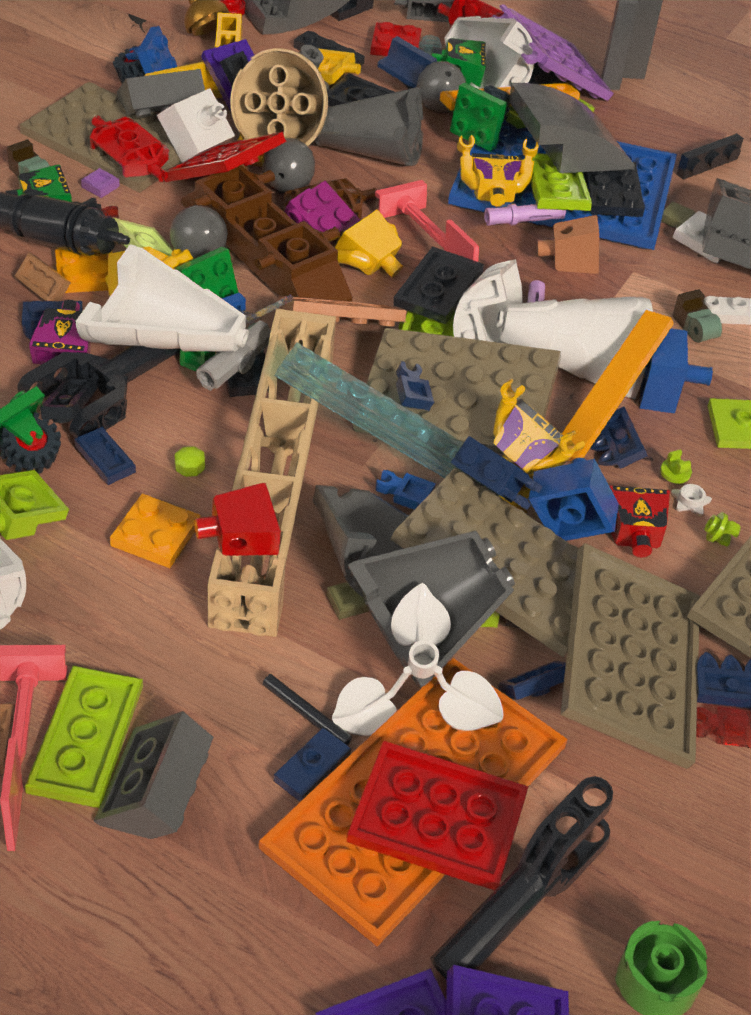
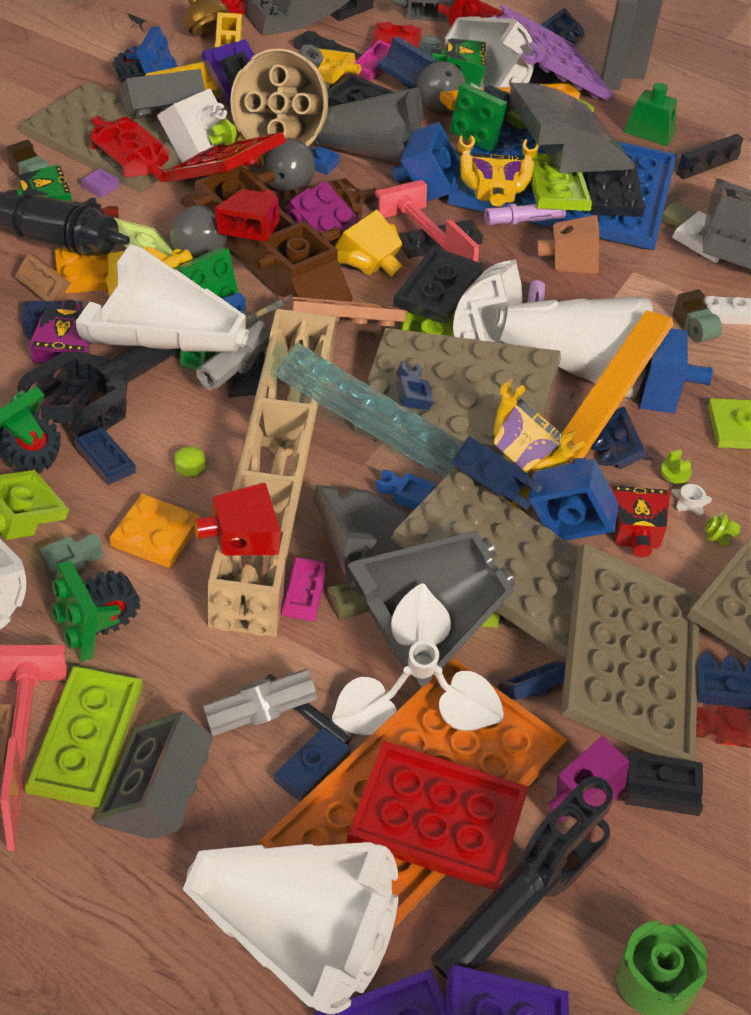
none -> sand green plate [39,534,104,580]
none -> green plate [51,560,141,662]
none -> white cone [183,842,398,1014]
none -> light grey piece [203,669,317,736]
none -> lime plate [208,118,237,146]
none -> red torso [215,189,280,242]
none -> dark pink plate [282,557,328,621]
none -> blue plate [308,146,340,175]
none -> dark pink plate [354,40,390,81]
none -> blue brick [392,122,460,202]
none -> black plate [399,220,483,259]
none -> dark blue plate [541,8,585,44]
none -> magenta torso [545,735,629,823]
none -> green torso [624,83,678,146]
none -> black plate [625,751,703,816]

